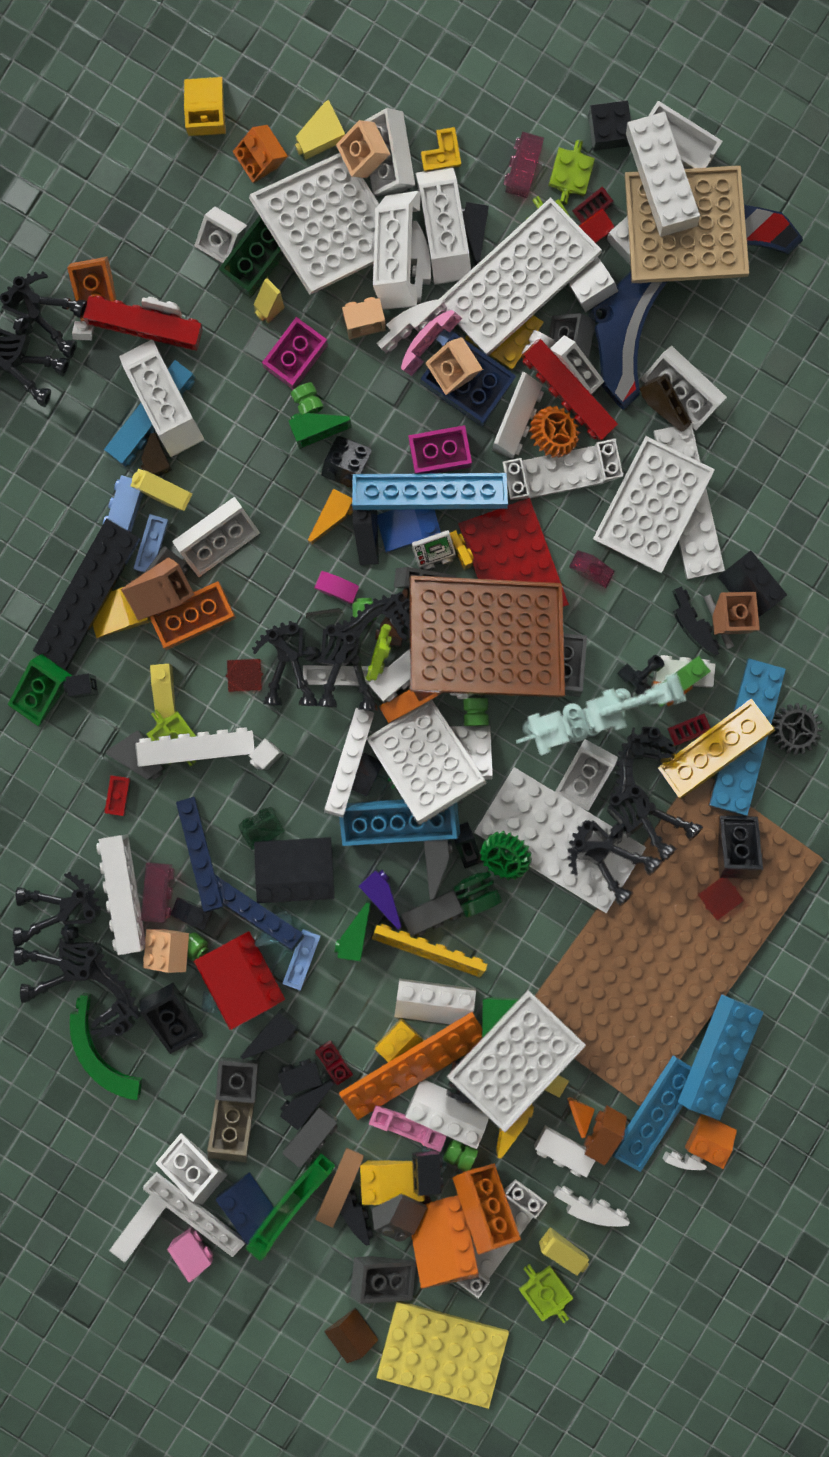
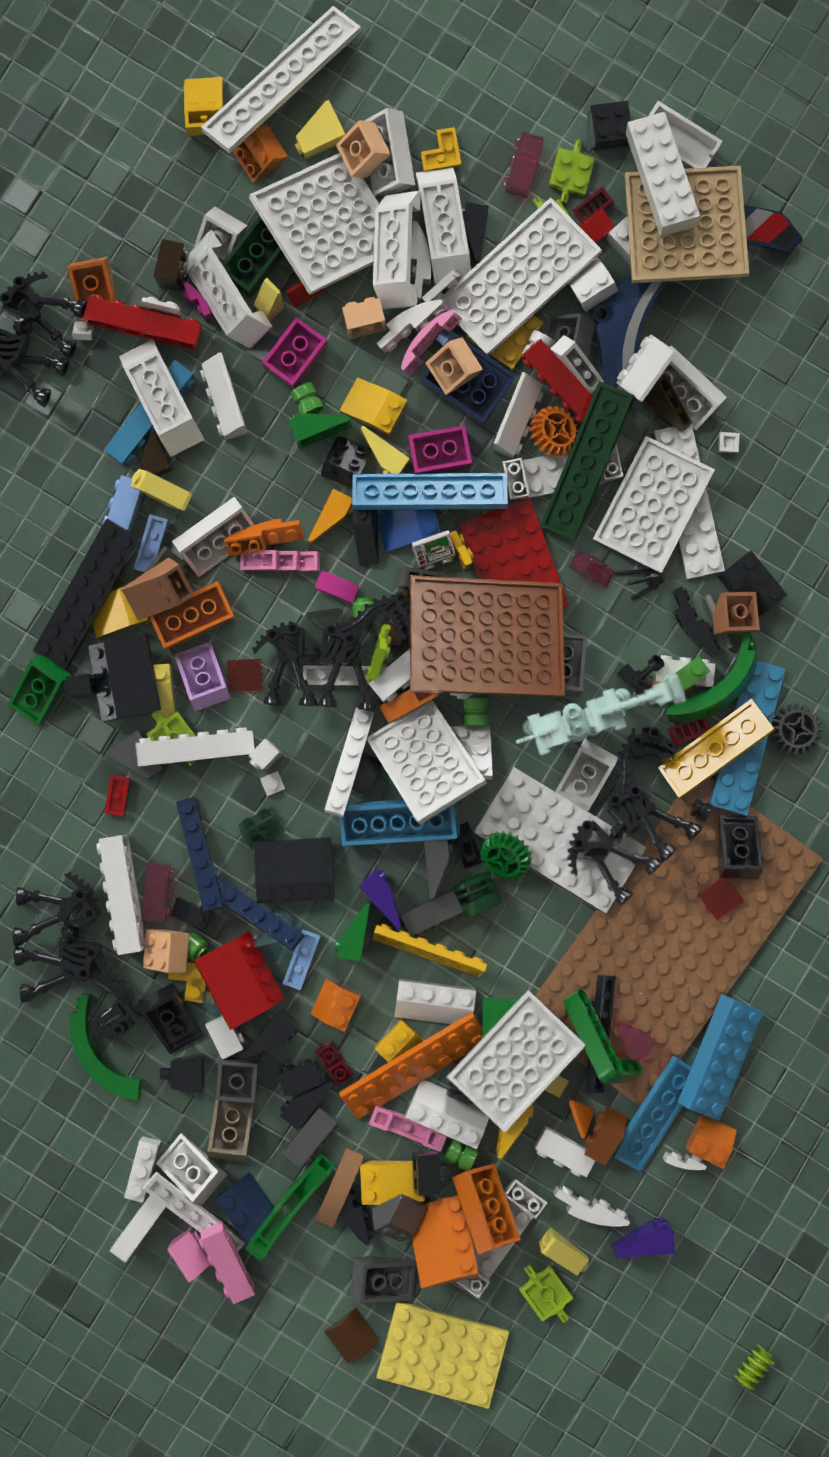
none -> black slope [88,634,161,722]
none -> white brick [124,1136,161,1203]
none -> dark brown brick [154,239,189,292]
none -> black torso [160,1053,204,1093]
none -> yellow plate [168,961,206,1003]
none -> lavender slope [174,642,231,711]
none -> dark pink slope [182,282,213,321]
none -> white slope [187,230,273,348]
none -> bright pink brick [199,1221,255,1304]
none -> white slope [200,352,248,440]
none -> white plate [201,6,361,154]
none -> white brick [205,1015,246,1060]
none -> orange slope [224,518,304,556]
none -> bright pink slope [240,550,320,572]
none -> white plate [260,771,285,796]
none -> red slope [286,282,326,308]
none -> orange slope [310,978,361,1032]
none -> yellow slope [339,377,407,438]
none -> light yellow slope [361,426,410,474]
none -> white plate [422,269,460,302]
none -> dark green plate [540,381,635,541]
none -> green beam [563,989,643,1084]
none -> black plate [586,975,616,1093]
none -> dark purple slope [611,1218,675,1258]
none -> black plant [614,568,664,600]
none -> clear pink slope [614,1018,656,1062]
none -> white slope [617,335,677,402]
none -> green arch [666,632,758,722]
none -> black wheel [690,798,712,821]
none -> white plate [718,432,740,453]
none -> lime piece [733,1344,775,1390]

